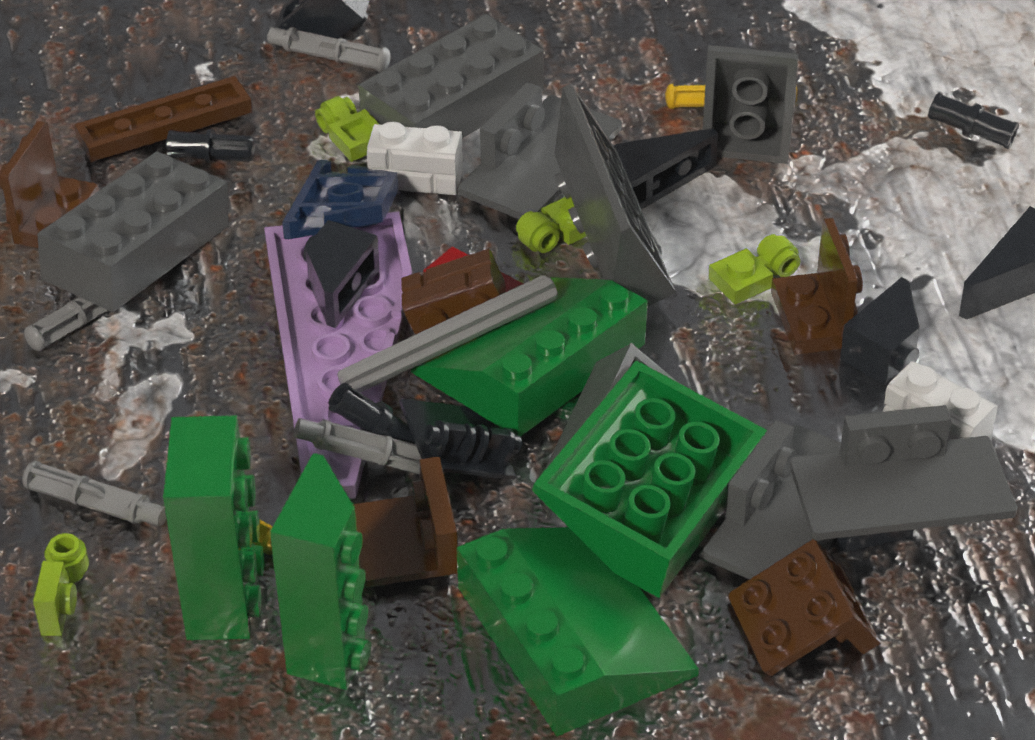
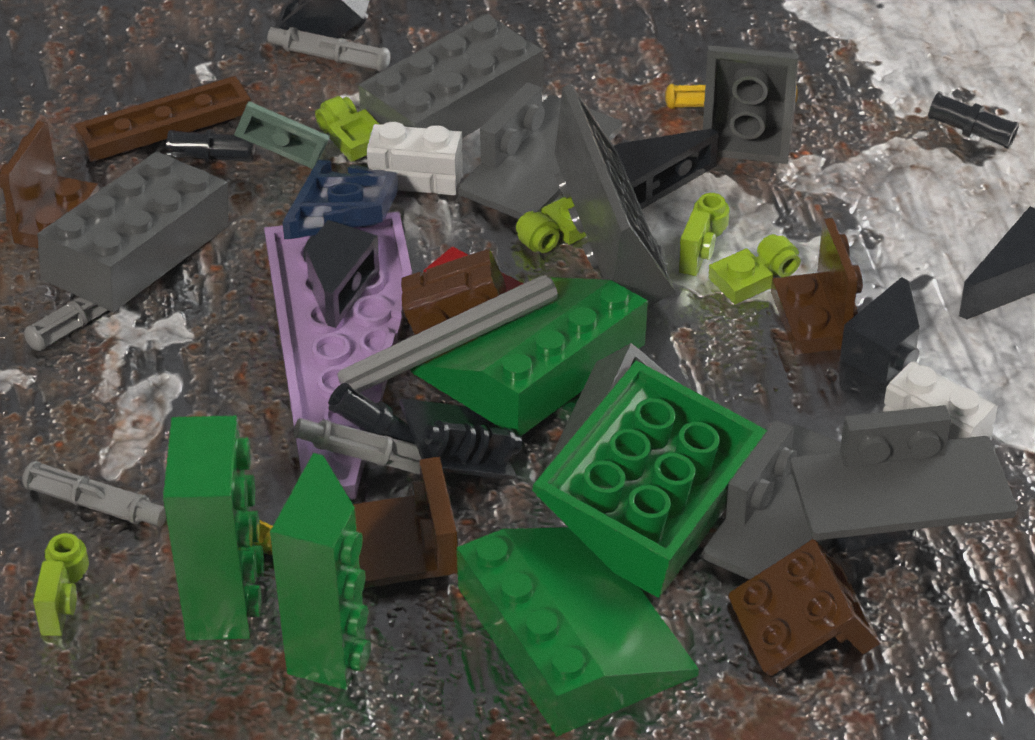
none -> sand green slope [234,101,330,169]
none -> lime plate [679,193,730,276]

